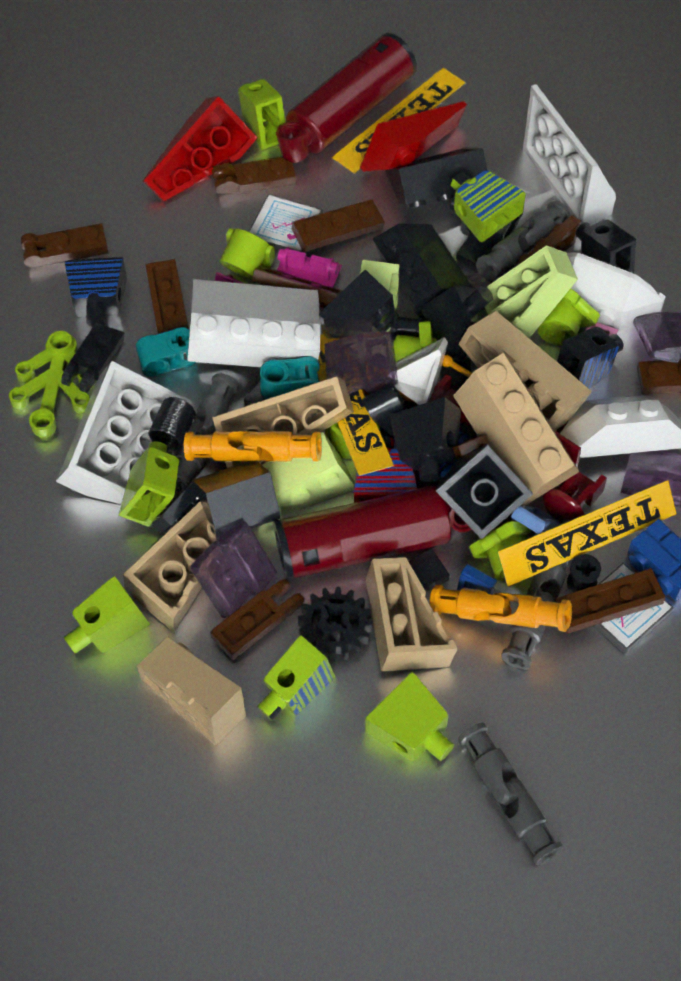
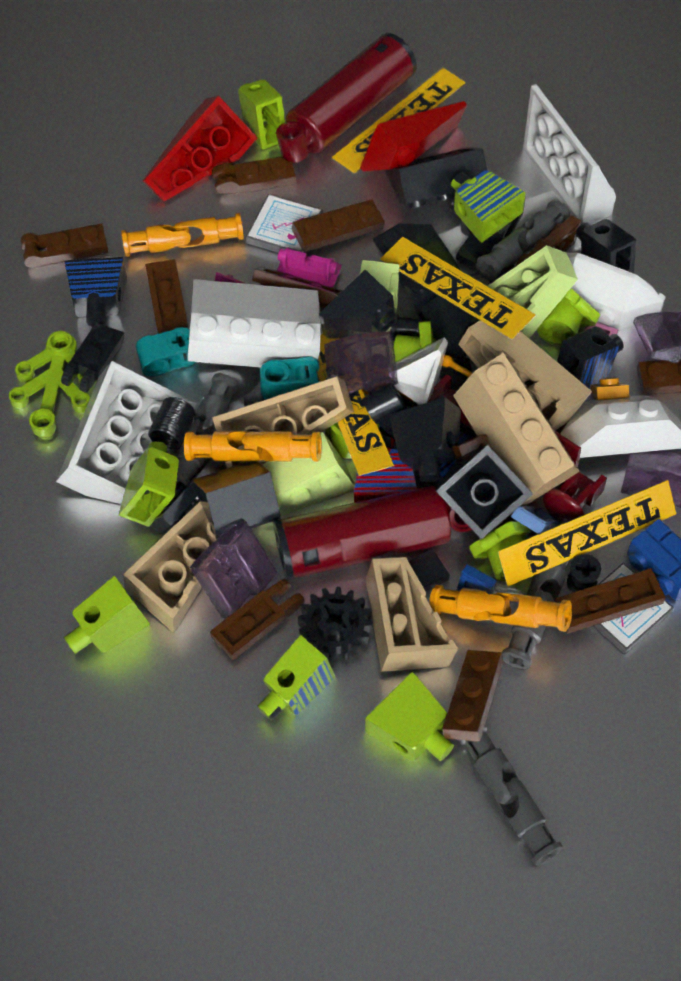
tan wedge [137,637,246,746] -> none
lime piece [219,228,275,279] -> none
none -> light orange piece [121,213,244,257]
none -> yellow sticker [380,236,536,339]
none -> reddish brown plate [442,650,503,742]
none -> light orange plate [590,377,629,400]

